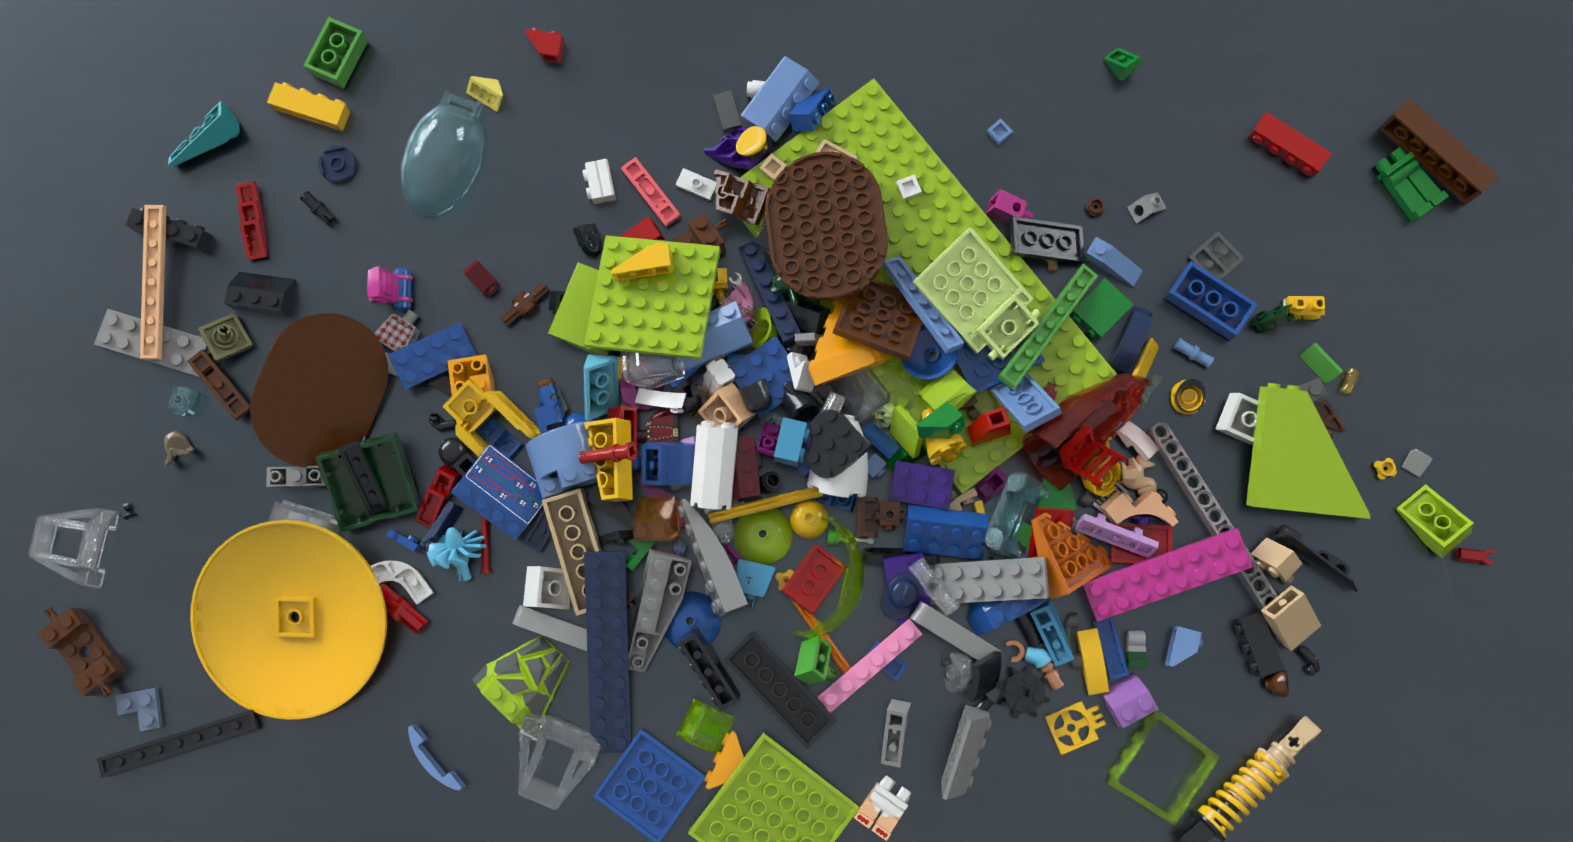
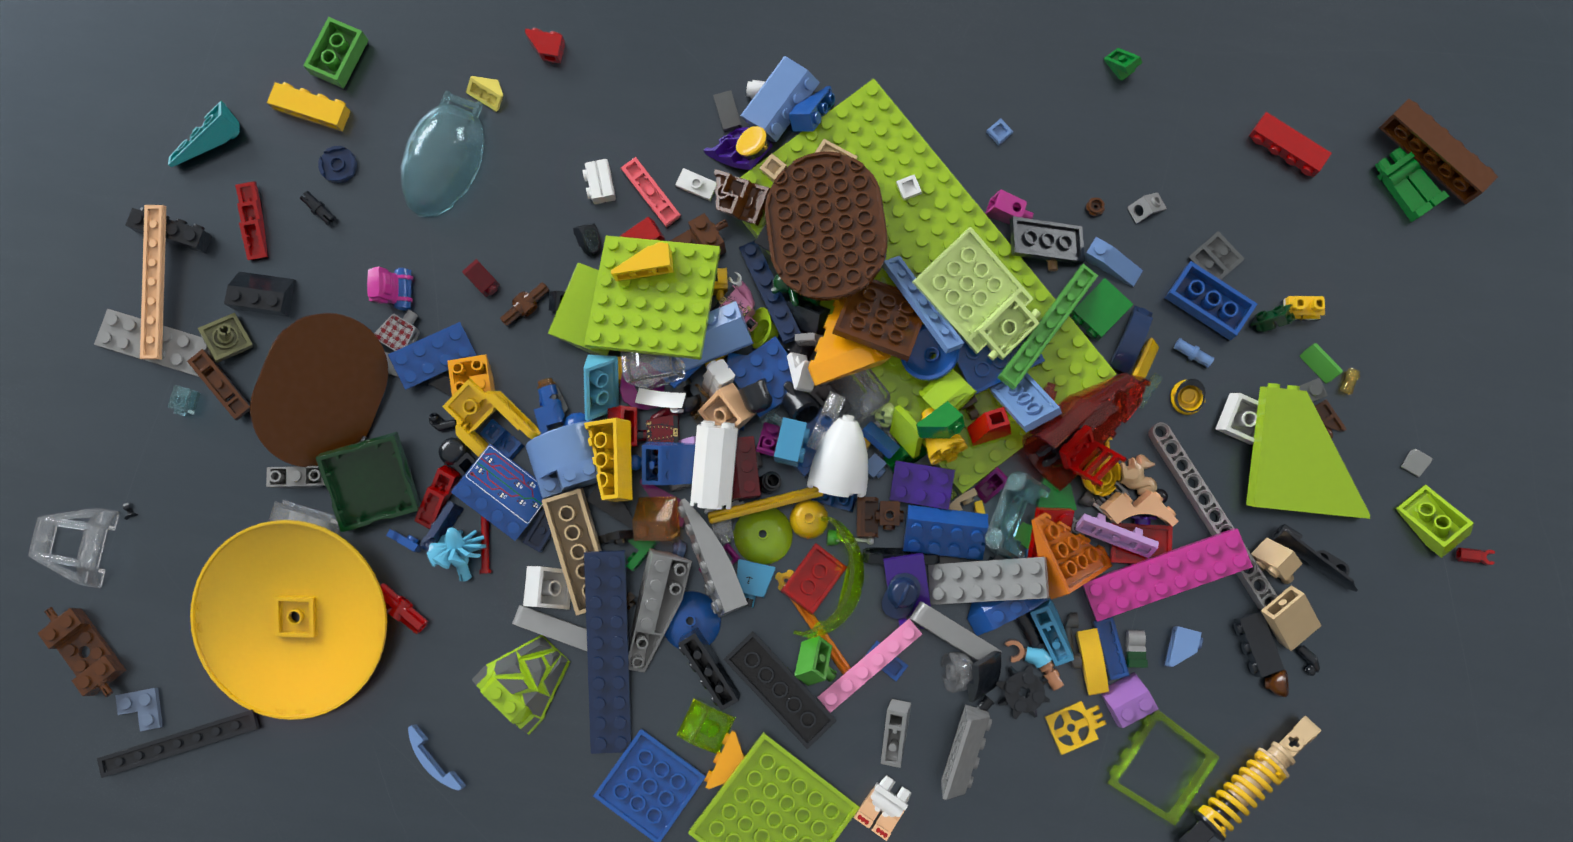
dark tan piece [164,431,195,466] -> none
black tile [338,440,389,515] -> none
white plate [370,561,434,605] -> none
clear windscreen [518,715,601,810] -> none
red pin [578,442,637,464] -> none
black plate [806,409,872,479] -> none
clear piece [908,557,960,616] -> none
white slope [1116,421,1159,461] -> none
yellow plate [1374,458,1397,480] -> none

